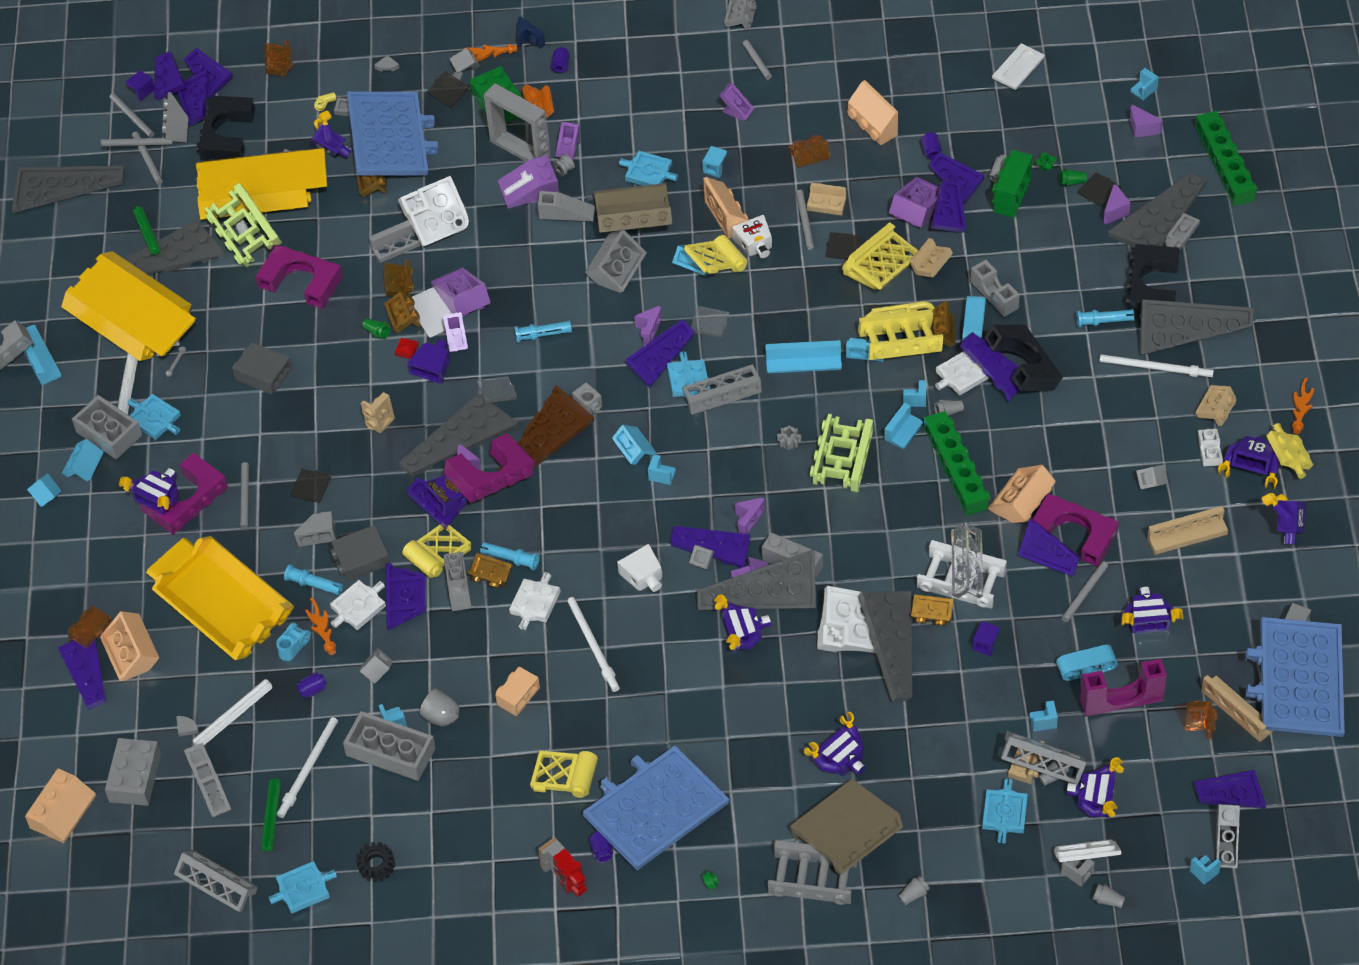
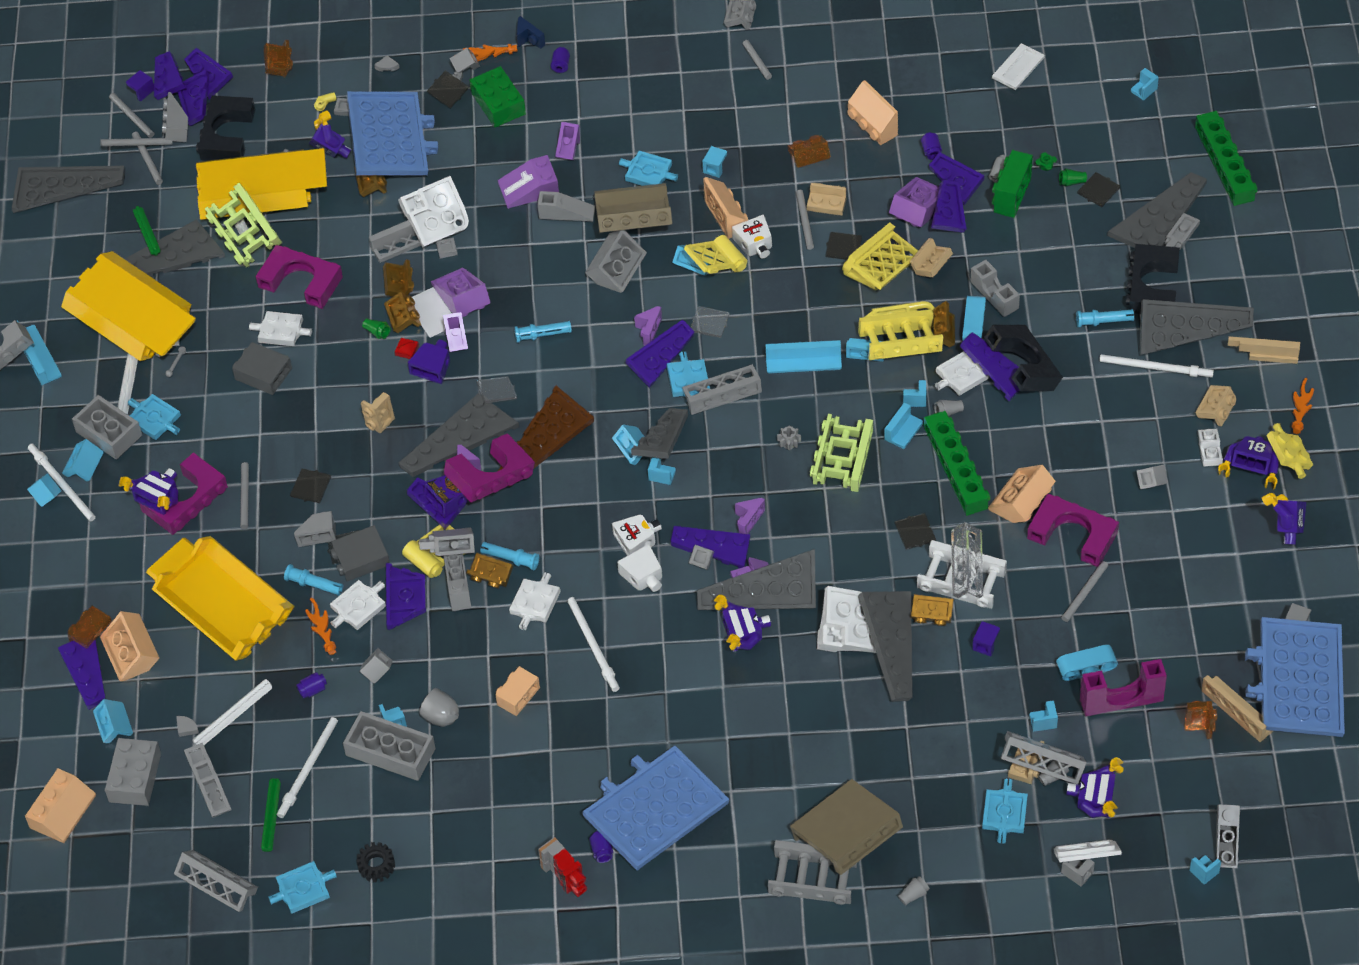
medium azure piece [276,622,311,661] -> none
light grey window [484,84,551,162] -> none
orange bracket [522,84,554,119] -> none
light yellow piece [530,751,598,798] -> none
light grey wheel [552,154,575,177] -> none
light grey brick [572,383,602,415] -> none
green plate [702,870,720,890] -> none
medium lavender slope [719,83,754,121] -> none
light grey arch [762,533,823,580] -> none
dark purple torso [804,712,866,776] -> none
dark purple wing [1018,518,1080,576] -> none
light grey cone [1093,884,1125,908] -> none
medium lavender slope [1104,185,1130,224] -> none
torso [1121,587,1184,633] -> none
medium lavender slope [1130,105,1163,137] -> none
tan fence [1147,506,1228,555] -> none
dark purple wing [1194,770,1266,809] -> none
none -> white bar [28,444,95,522]
none -> medium azure panel [93,699,133,744]
none -> white plate [249,311,312,346]
none -> light grey hinge [419,528,475,556]
none -> light grey tile [436,237,458,258]
none -> white torso [612,515,662,556]
none -> dark grey wing [631,408,688,459]
none -> clear smoke piece [895,513,936,550]
none -> tan piece [1228,336,1300,364]

